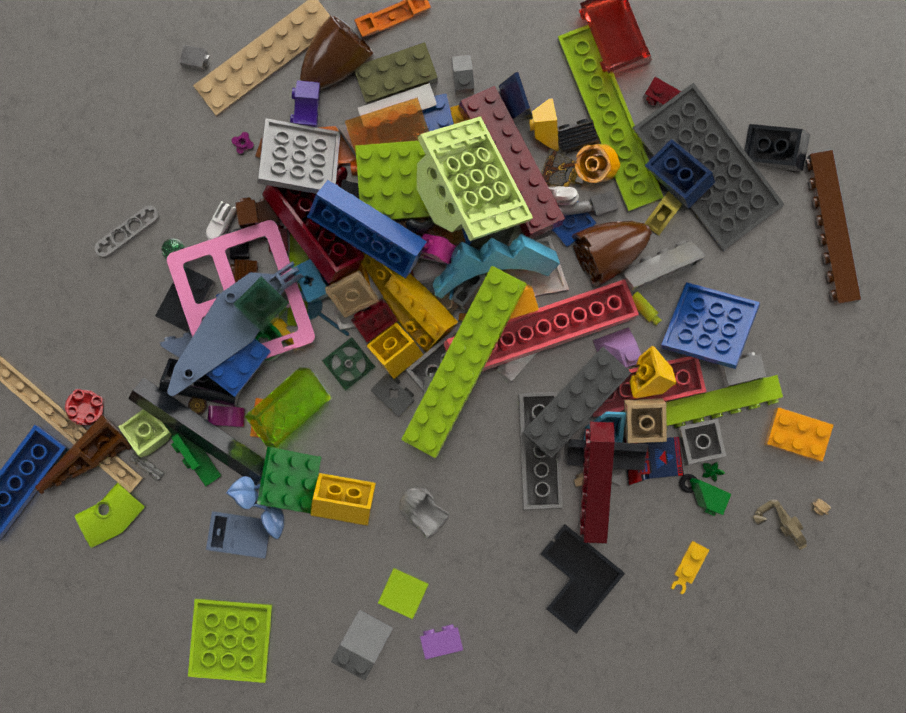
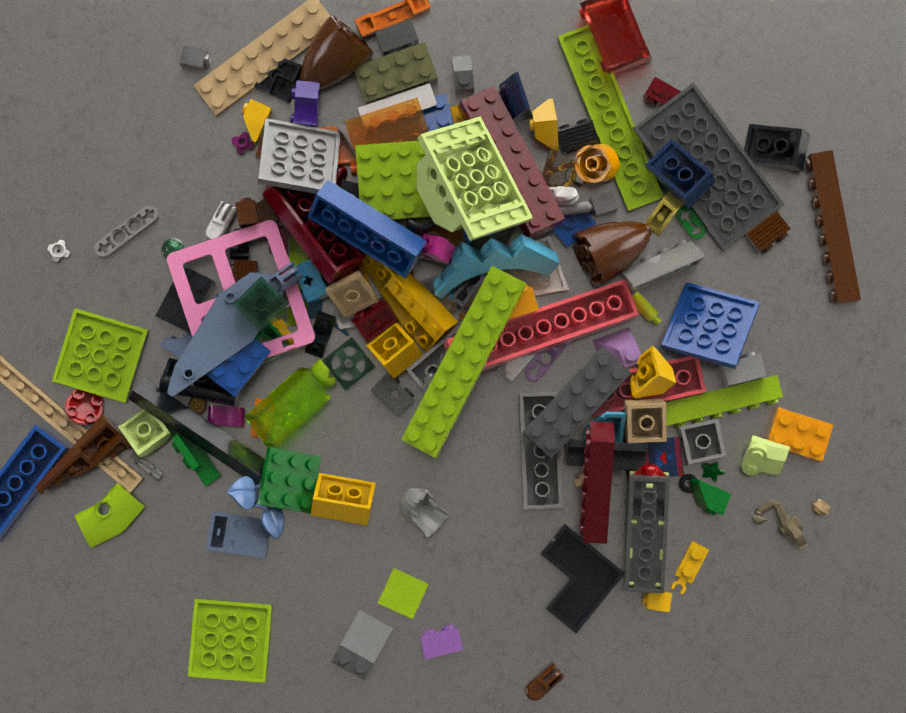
none -> white plate [48,240,70,262]
none -> lime plate [52,308,149,403]
none -> yellow slope [242,99,273,146]
none -> black slope [254,59,302,103]
none -> black slope [305,311,336,358]
none -> lime hair [310,359,336,388]
none -> dark grey brick [375,19,419,56]
none -> lavender beam [525,341,571,381]
none -> reddish brown arm [526,662,565,701]
none -> dark grey piece [624,464,670,593]
none -> yellow brick [642,592,672,612]
none -> green beam [676,207,706,240]
none -> yellowish green slope [740,435,790,477]
none -> reddish brown brick [744,211,790,253]

